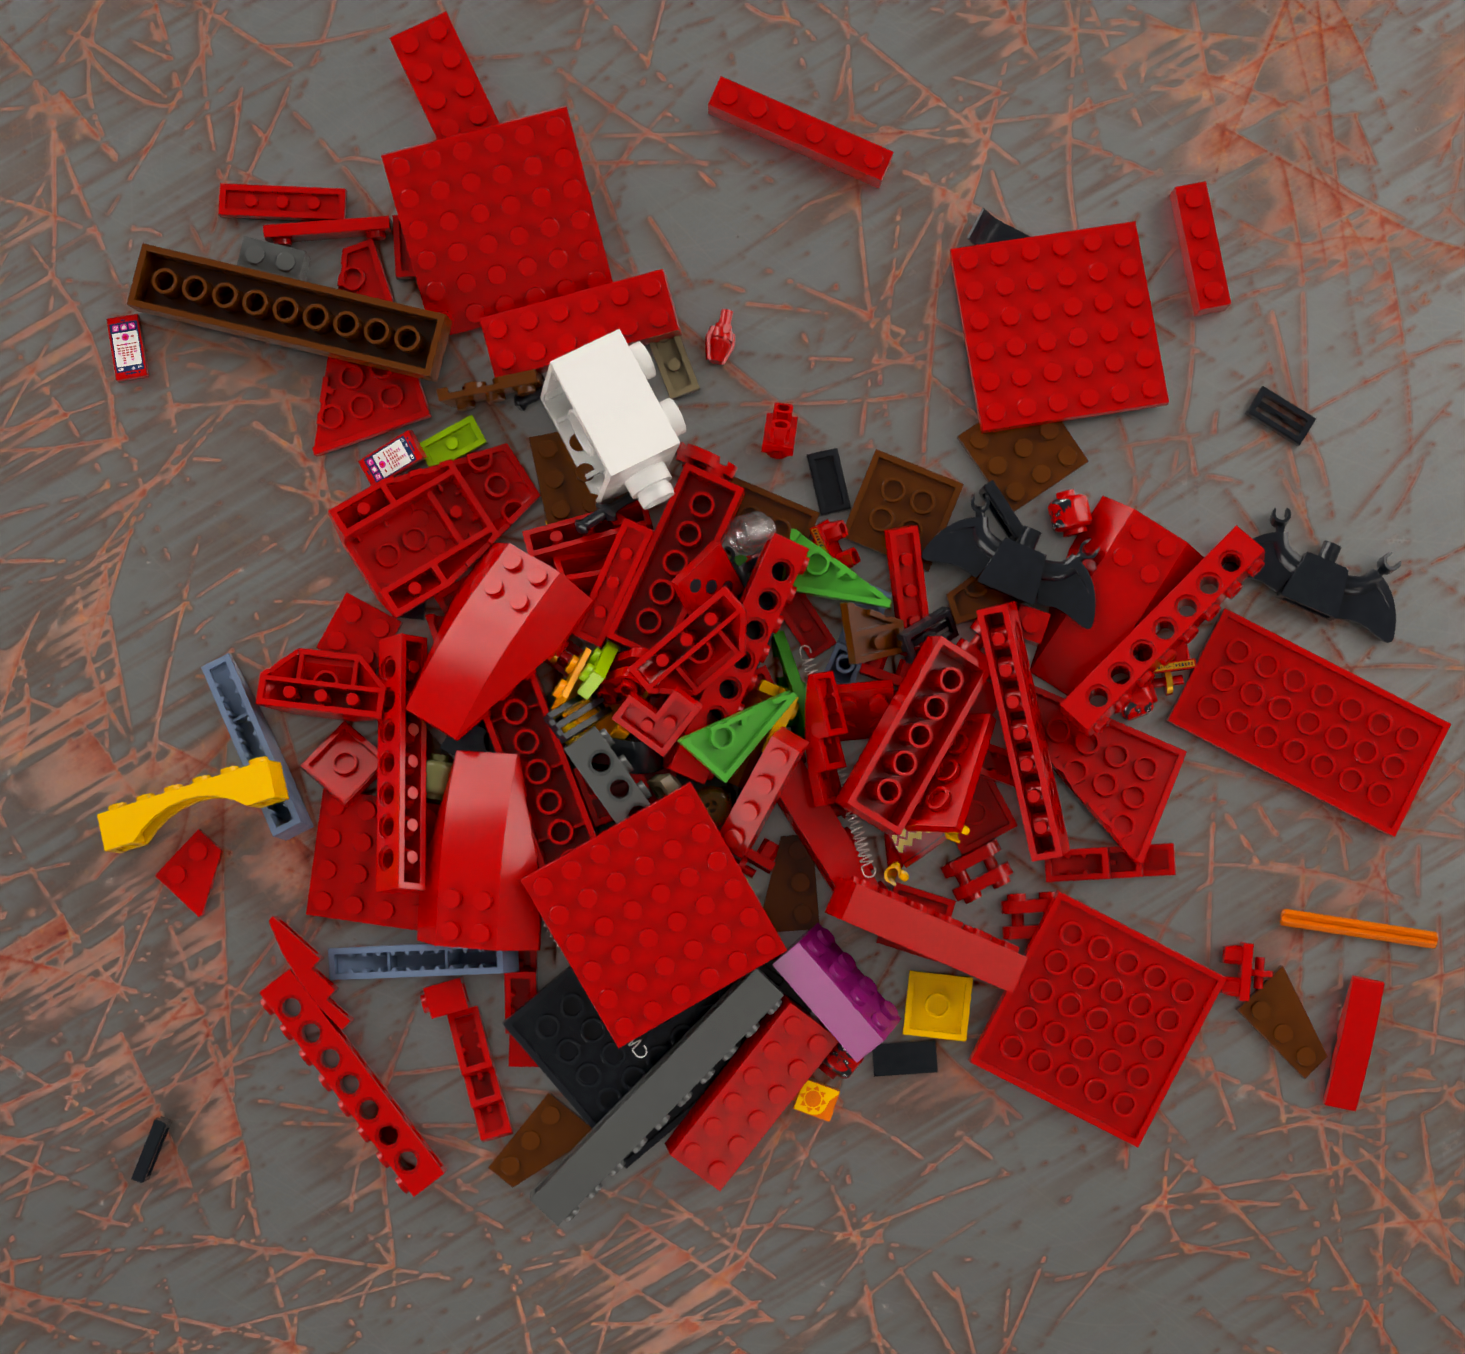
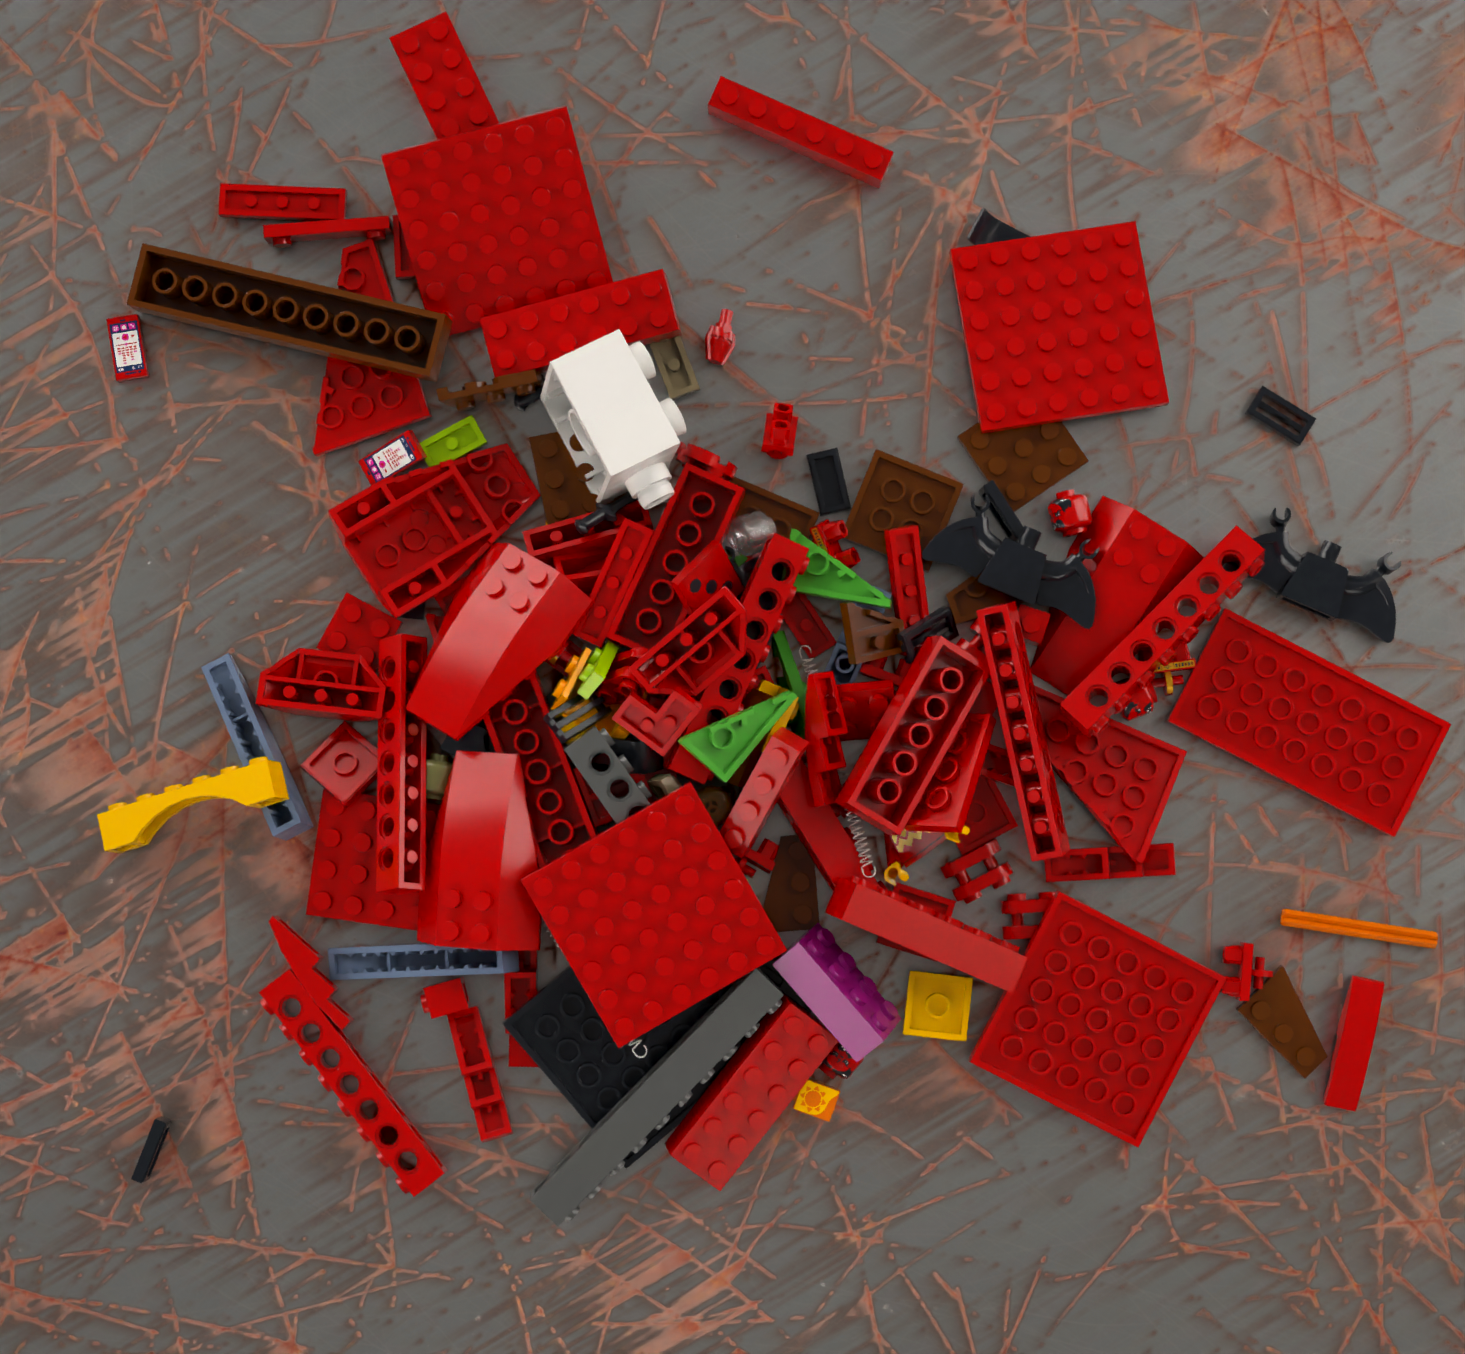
red wing [155,829,223,917] -> none
dark grey brick [237,236,311,281] -> none
reddish brown wing [488,1092,592,1188] -> none
black tile [872,1040,938,1077] -> none
red brick [1169,181,1231,317] -> none

